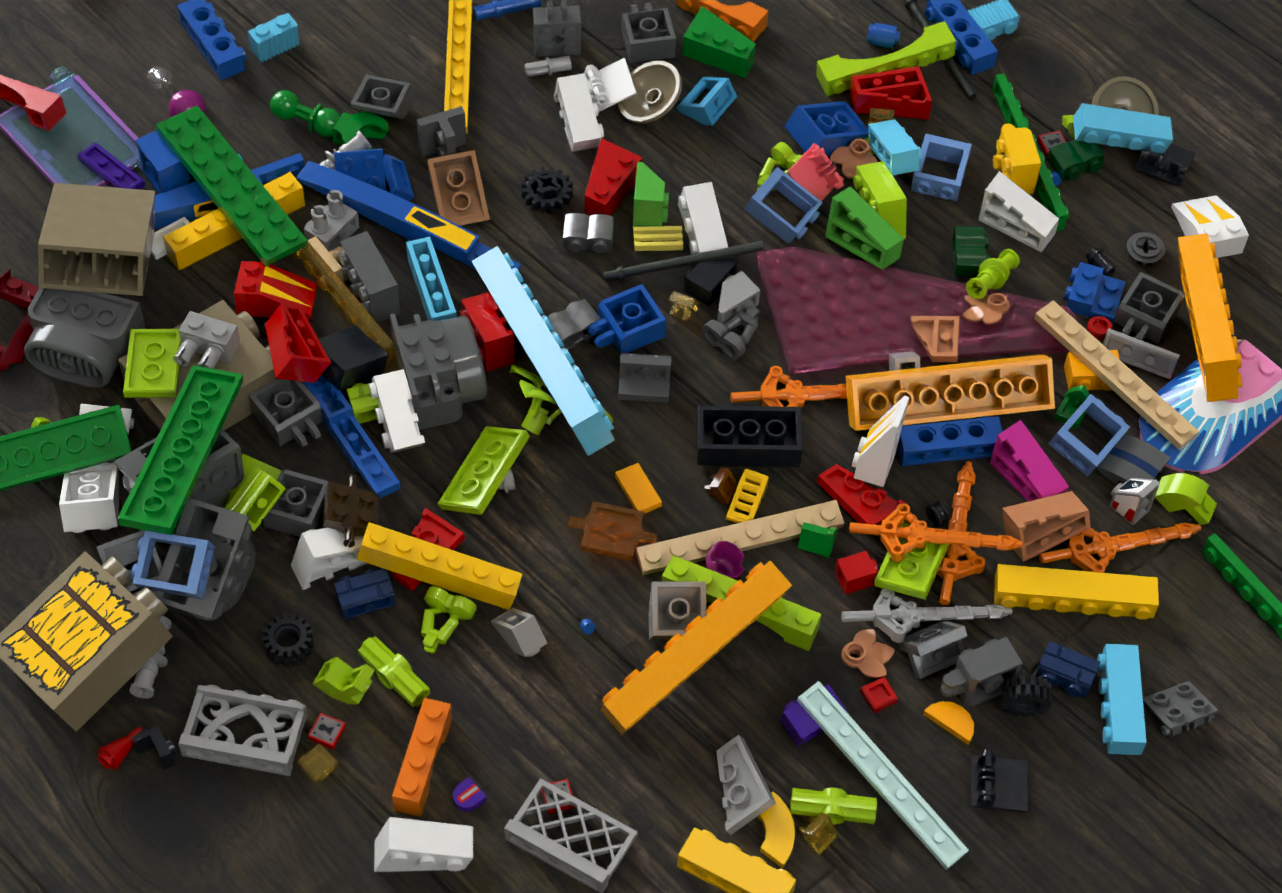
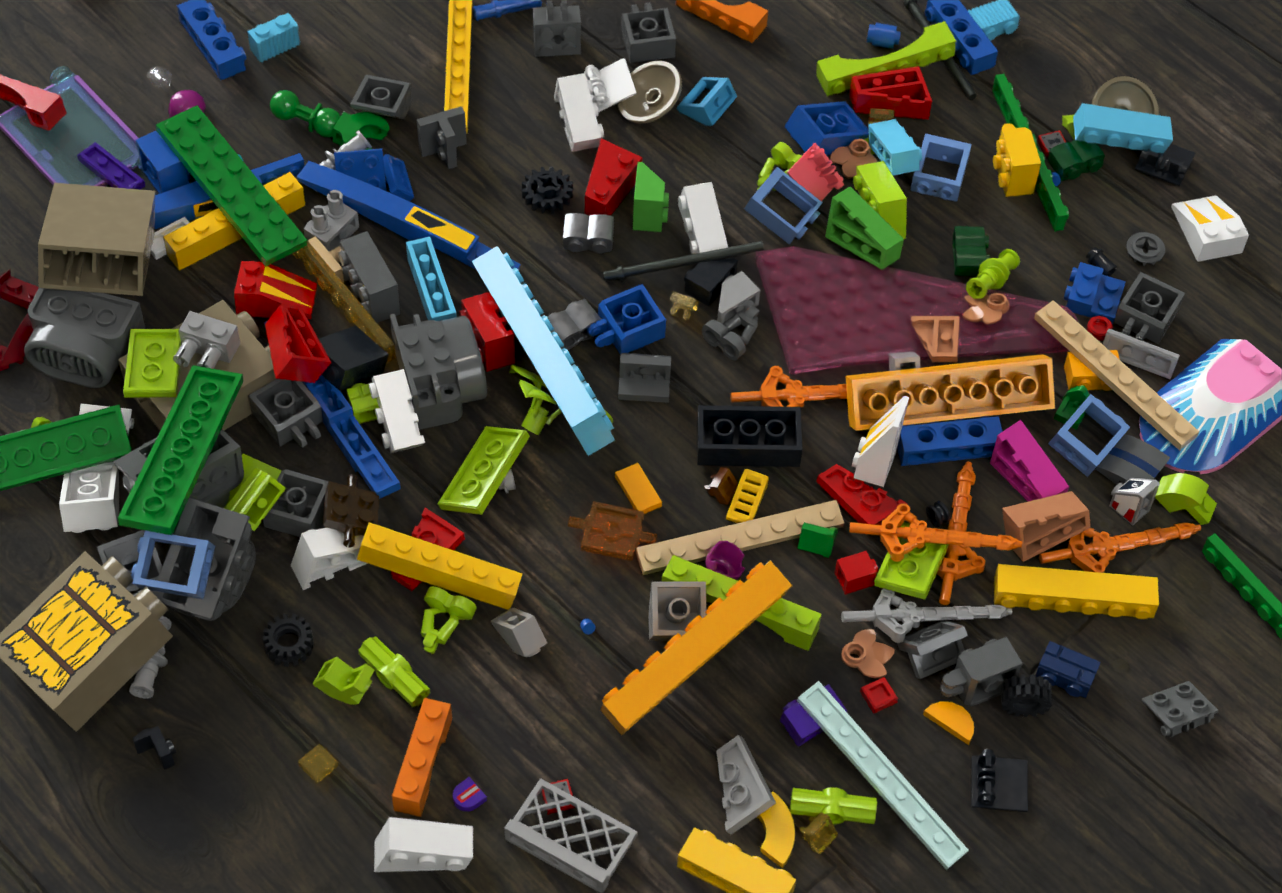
red cone [98,727,142,770] -> none
light grey fence [178,685,307,776] -> none
tile [308,713,346,750] -> none
dark blue brick [334,568,396,620] -> none
medium nougat slope [427,150,490,226] -> none
light grey axle [525,55,572,77] -> none
light yellow tile [633,226,683,251] -> none
green wedge [682,6,756,78] -> none
white wedge [979,171,1059,253] -> none
medium azure brick [1097,644,1147,755] -> none
light orange brick [1178,233,1243,402] -> none

